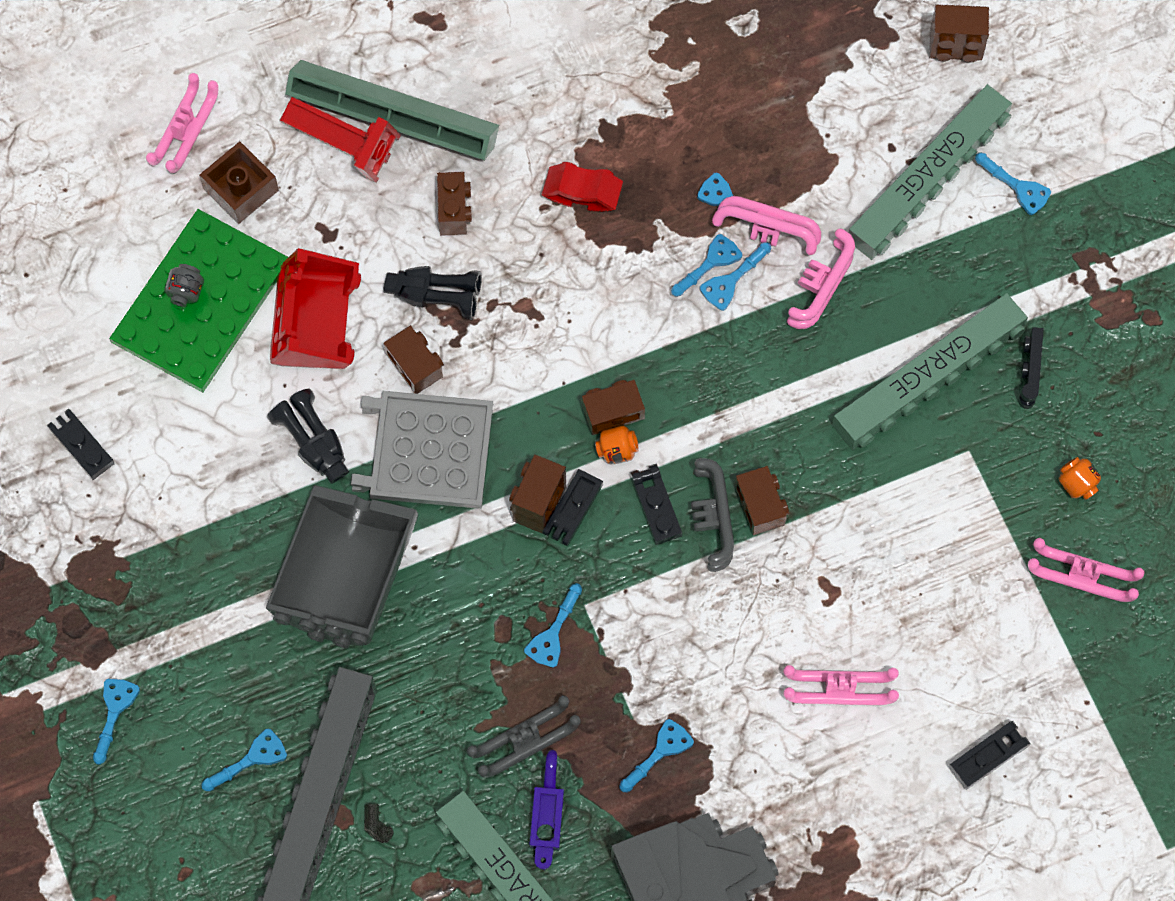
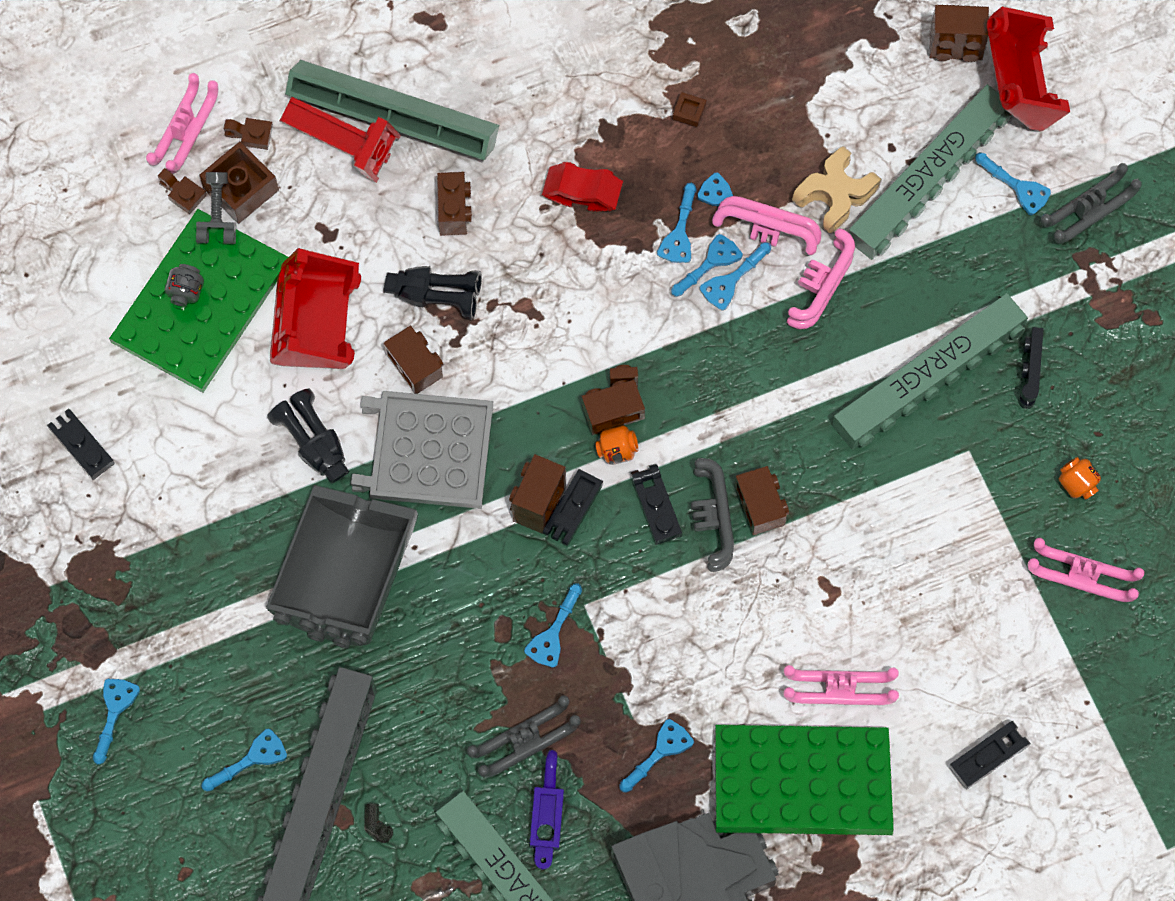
none -> reddish brown plate [158,168,207,215]
none -> dark grey bar [196,172,236,244]
none -> reddish brown plate [224,118,273,150]
none -> reddish brown plate [610,365,638,387]
none -> dark azure piece [657,182,696,263]
none -> reddish brown plate [673,92,707,127]
none -> green plate [715,725,894,835]
none -> tan piece [792,147,882,233]
none -> red windscreen [987,6,1070,131]
none -> dark grey piece [1040,163,1142,244]

